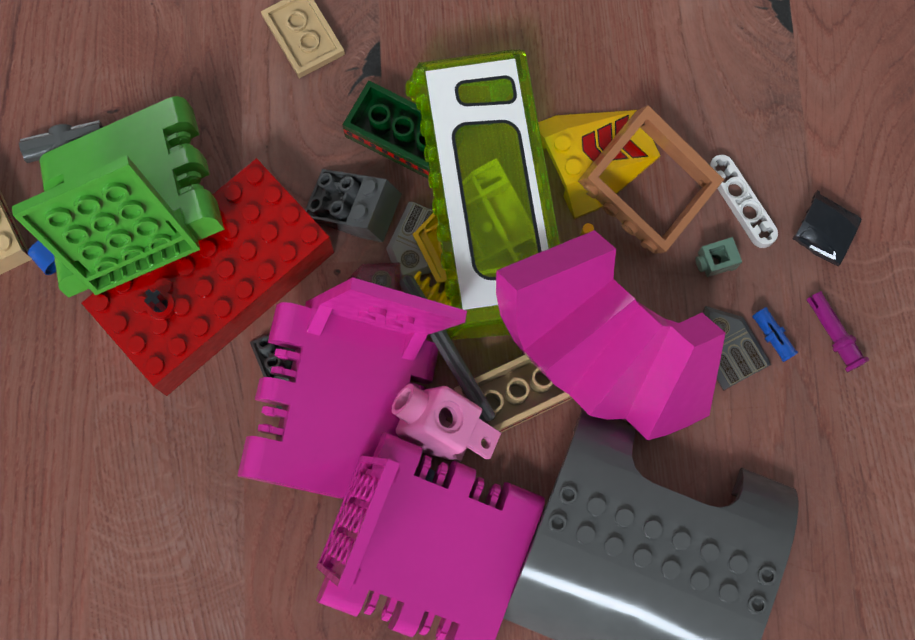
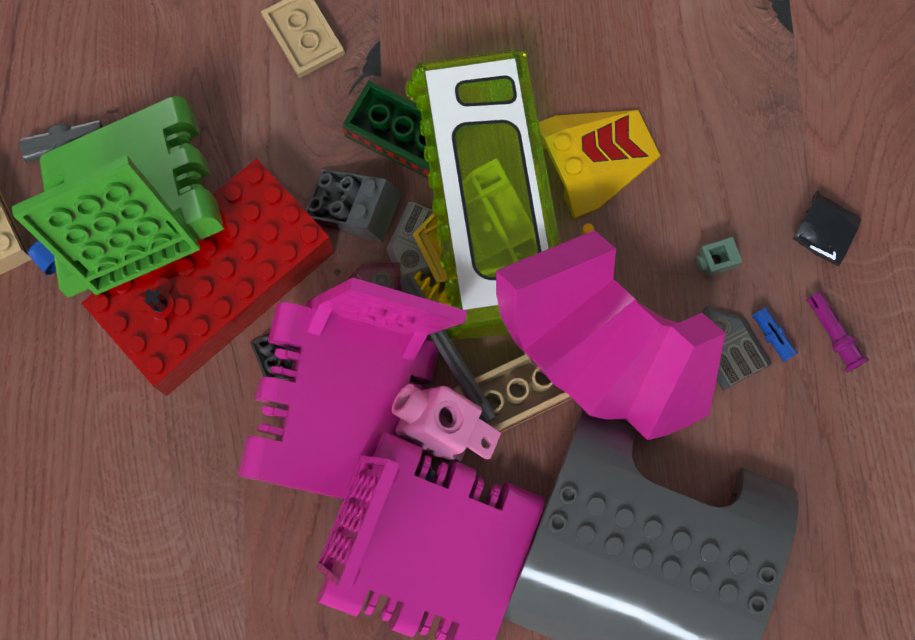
nougat window [578,105,724,254] -> none
white beam [709,155,778,248] -> none

